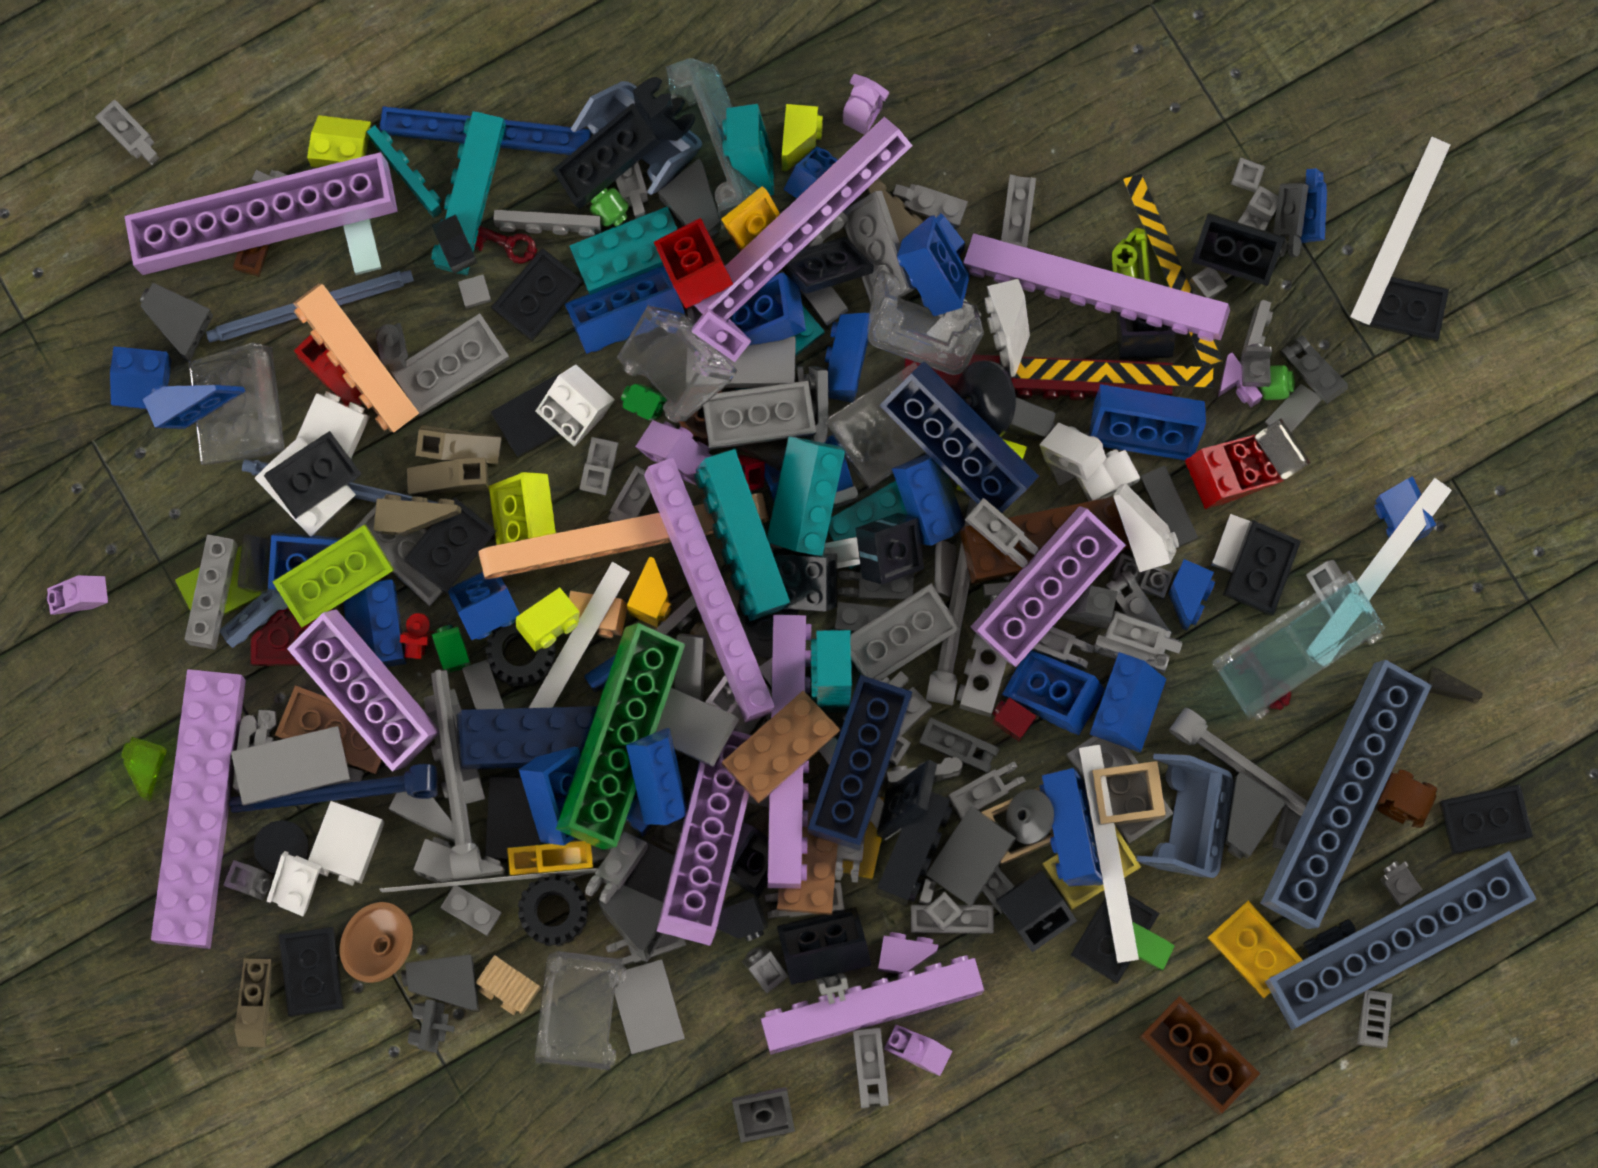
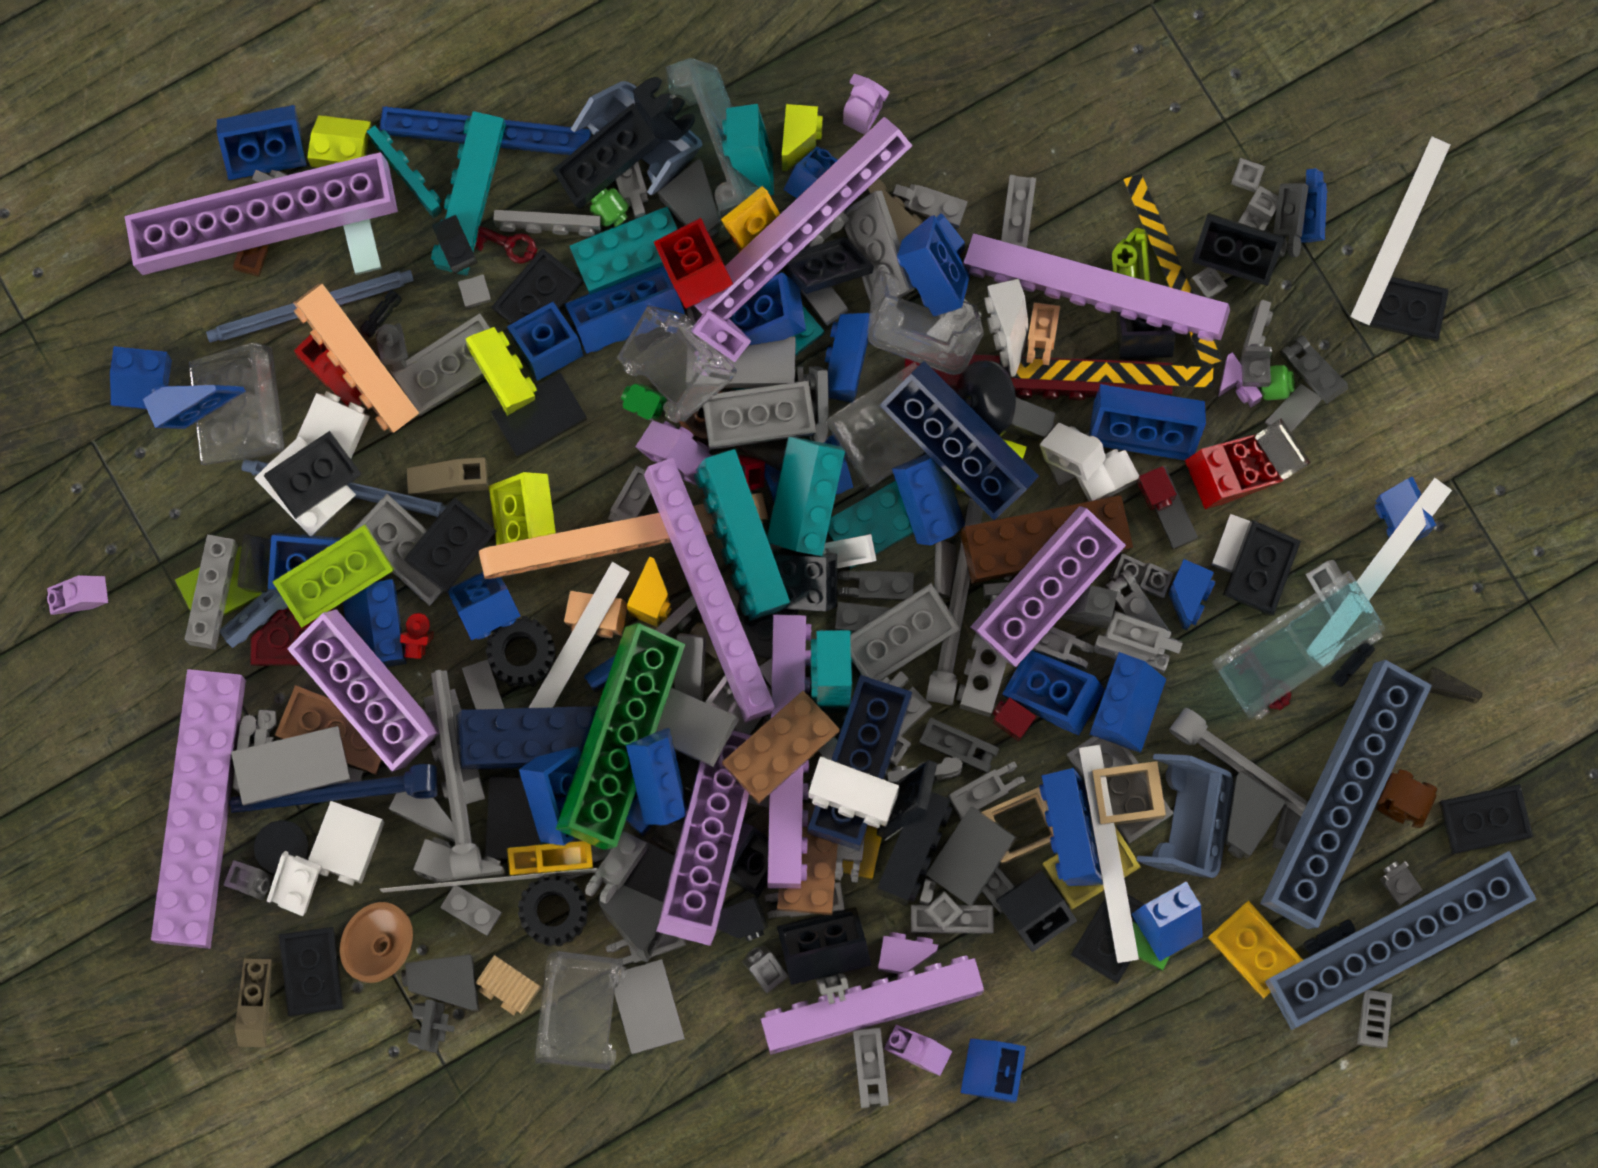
light grey hinge [95,99,159,165] -> none
clear neon green slope [122,737,167,802] -> none
dark grey slope [140,283,213,362] -> none
dark tan slope [374,495,461,536] -> none
dark tan slope [415,425,502,464] -> none
green slope [432,625,471,674] -> none
neon yellow brick [516,588,580,652] -> none
white slope [536,365,615,446] -> none
light grey slope [579,437,619,495] -> none
flat silver slope [732,1087,795,1143] -> none
light grey tile [833,486,858,509] -> none
black container [855,513,924,585] -> none
light grey hinge [965,498,1039,568] -> none
dark grey dish [1006,789,1054,844] -> none
white slope [1113,483,1179,572] -> none
reddish brown slope [1139,996,1260,1115] -> none
none -> blue slope [217,105,307,180]
none -> black axle [360,290,402,337]
none -> neon yellow slope [465,327,537,416]
none -> blue slope [507,302,583,381]
none -> white slope [808,757,899,828]
none -> blue slope [961,1038,1026,1103]
none -> light nougat hinge [1026,302,1060,365]
none -> blue slope [1132,881,1203,961]
none -> dark red brick [1137,466,1177,511]
none -> black axle [1331,641,1375,687]

